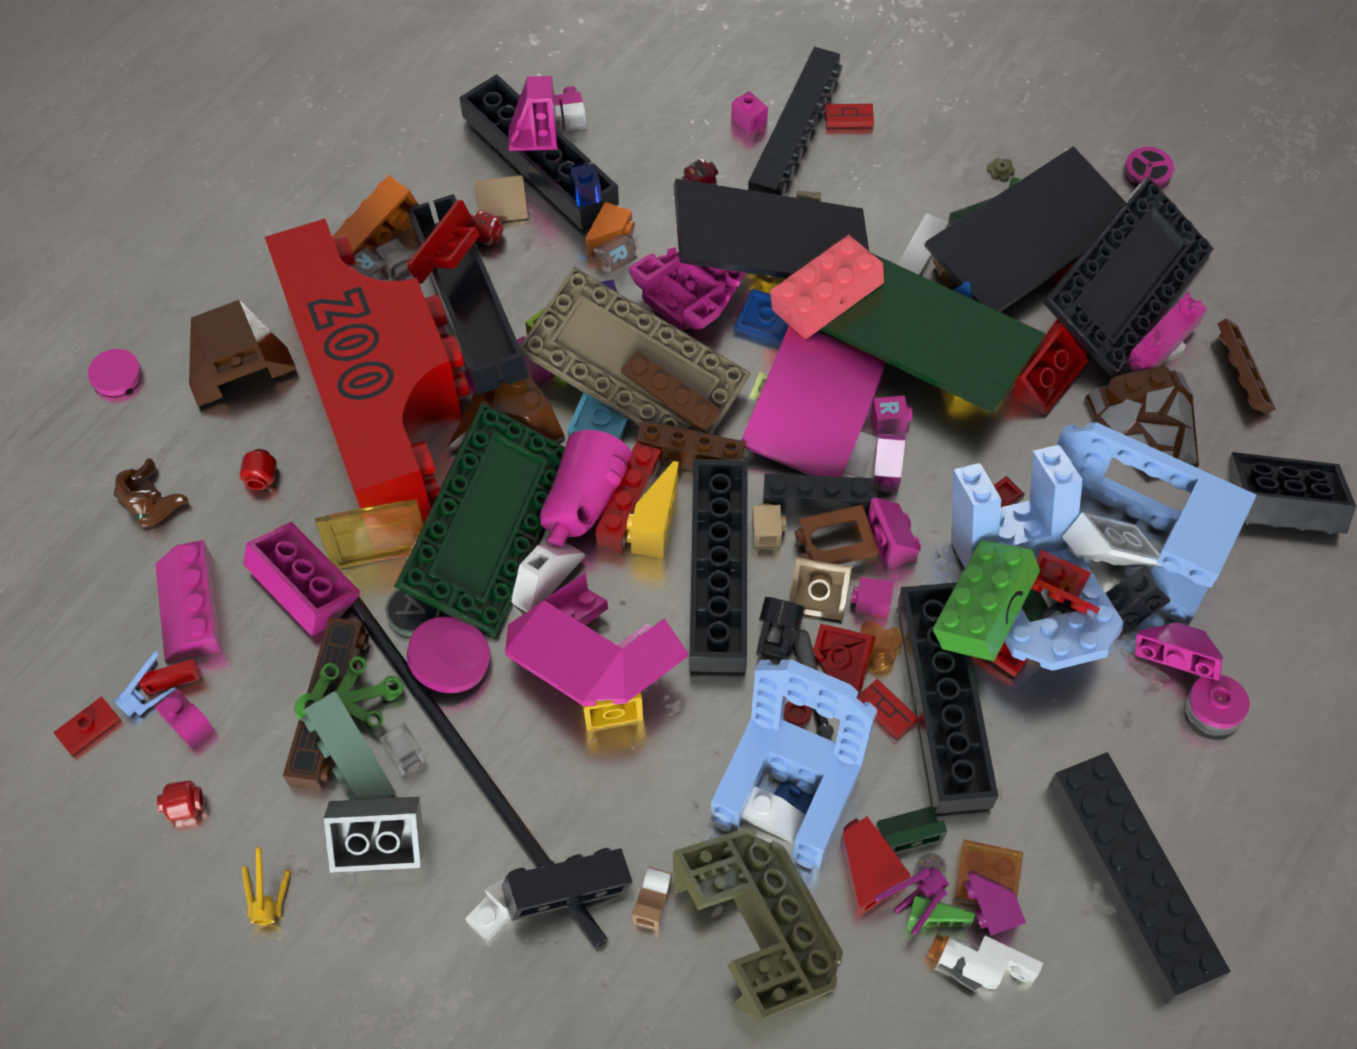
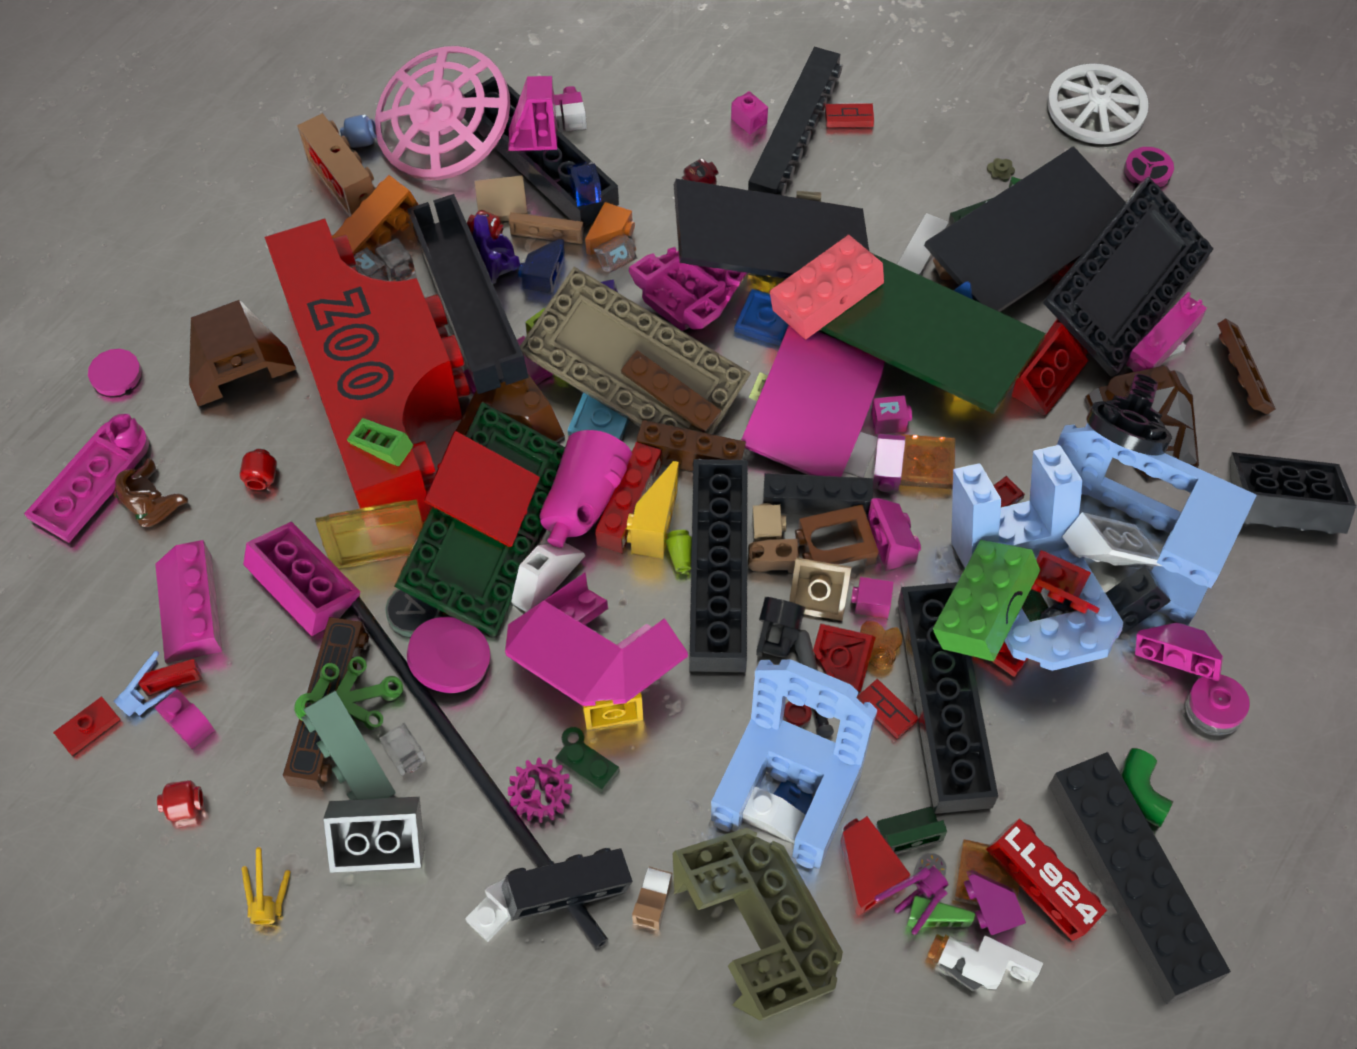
red bracket [407,200,480,284] -> none
none -> dark pink plate [24,414,149,543]
none -> medium nougat brick [297,113,376,216]
none -> medium blue head [340,114,377,148]
none -> bright green slope [347,418,413,466]
none -> bright pink dish [375,46,510,180]
none -> red piece [423,431,540,547]
none -> dark purple hair [472,214,522,284]
none -> dark pink gear [508,758,572,823]
none -> medium nougat tile [509,212,584,244]
none -> clear blue slope [518,239,565,294]
none -> dark green hinge [555,727,620,794]
none -> lime cone [665,530,692,572]
none -> medium nougat leg [748,539,799,574]
none -> clear orange plate [900,434,955,489]
none -> red brick [986,818,1107,941]
none -> white wheel [1048,64,1148,144]
none -> black beam [1086,374,1172,456]
none -> green cylinder [1121,748,1173,827]

